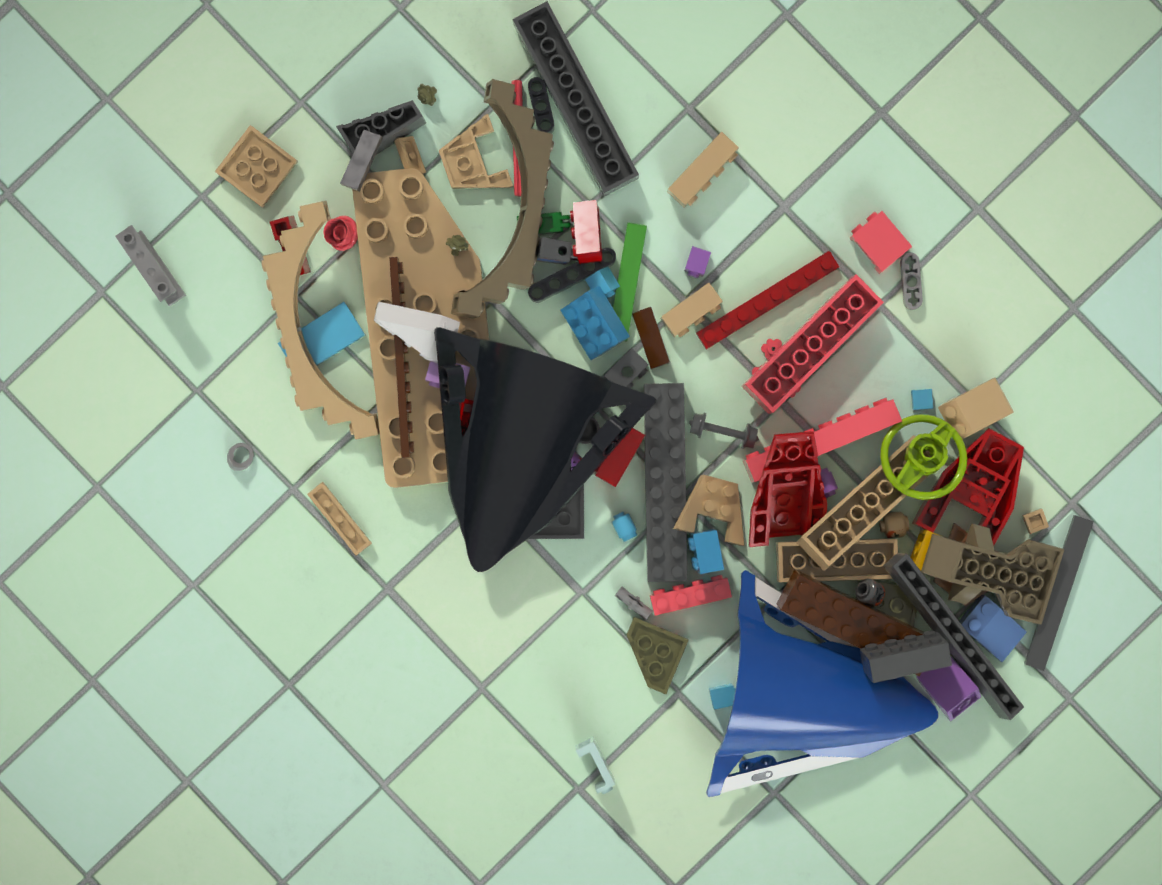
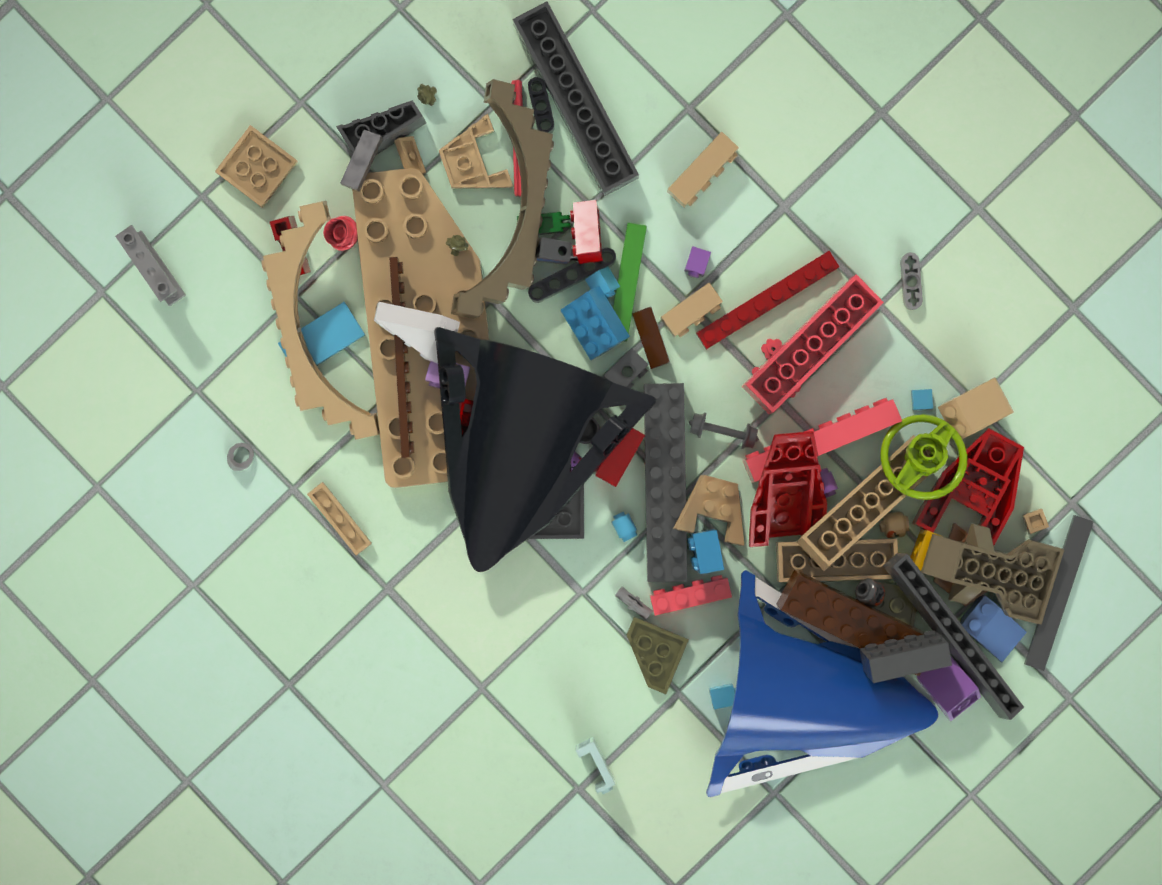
coral panel [850,211,912,274] -> none

